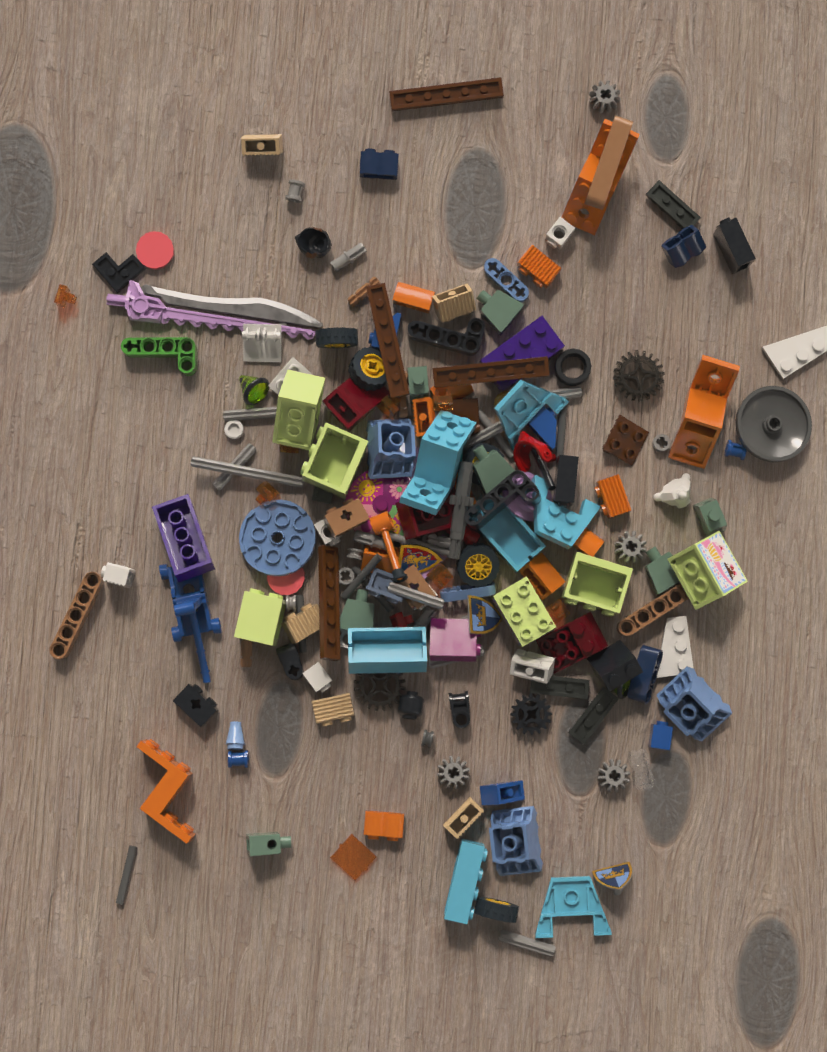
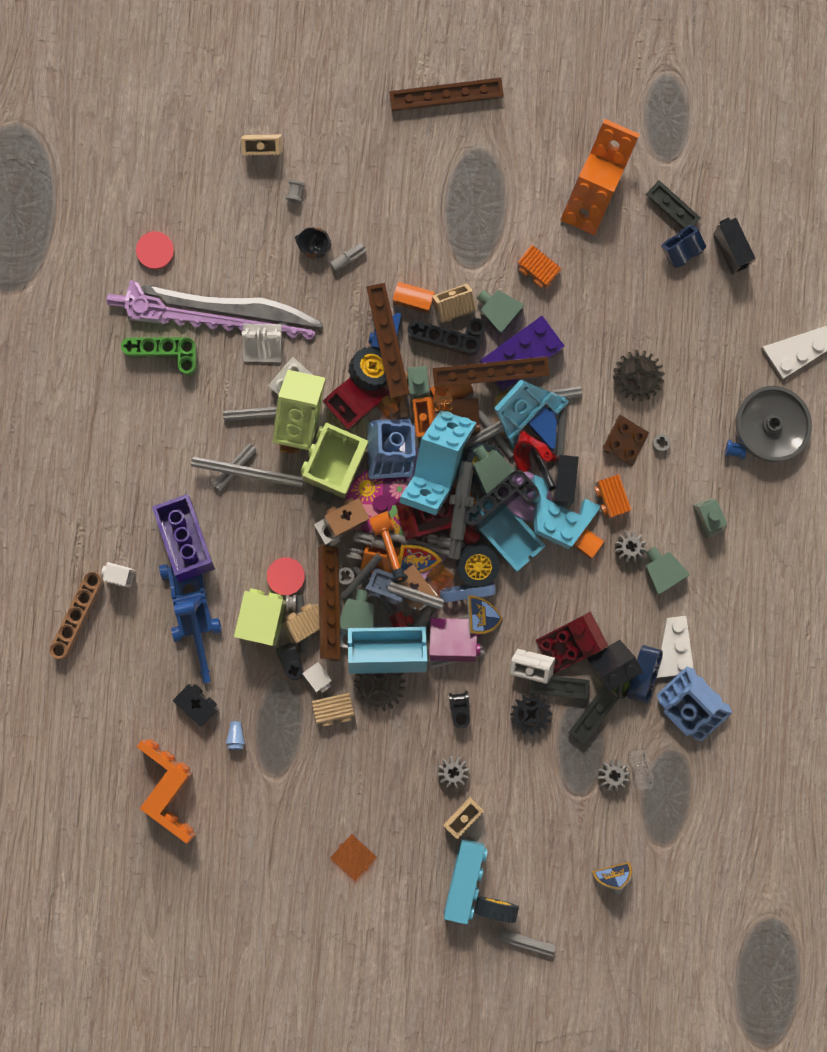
clear orange tile [54,284,77,308] -> none
black tile [92,252,146,293] -> none
dark grey bar [116,845,137,905] -> none
white tile [224,420,244,439] -> none
blue bush [228,750,249,768] -> none
hat [239,375,270,405] -> none
medium blue plate [239,500,316,576] -> none
medium nougat axle [240,639,253,667] -> none
sand green torso [246,832,291,856] -> none
clear orange tile [255,481,280,505] -> none
black wheel [316,327,358,349] -> none
medium nougat axle [348,277,380,307] -> none
dark blue brick [360,148,399,180] -> none
orange brick [364,810,405,841] -> none
black head [398,691,424,720] -> none
dark grey bush [421,729,434,748] -> none
blue slope [480,780,525,805] -> none
medium blue beam [484,258,529,302] -> none
medium blue slope [489,806,543,876] -> none
yellowish green container [491,576,556,648] -> none
orange brick [519,552,566,601] -> none
medium azure wing [535,876,612,938] -> none
white brick [545,217,575,250] -> none
clear orange tile [546,598,570,624] -> none
black tyre [554,348,592,386] -> none
yellowish green container [561,552,633,617] -> none
medium nougat beam [585,115,633,210] -> none
light grey gear [589,80,621,113] -> none
medium nougat beam [617,583,689,636] -> none
blue brick [648,721,673,750] -> none
white rock [653,473,691,508] -> none
orange bracket [668,355,740,469] -> none
container [668,531,748,610] -> none

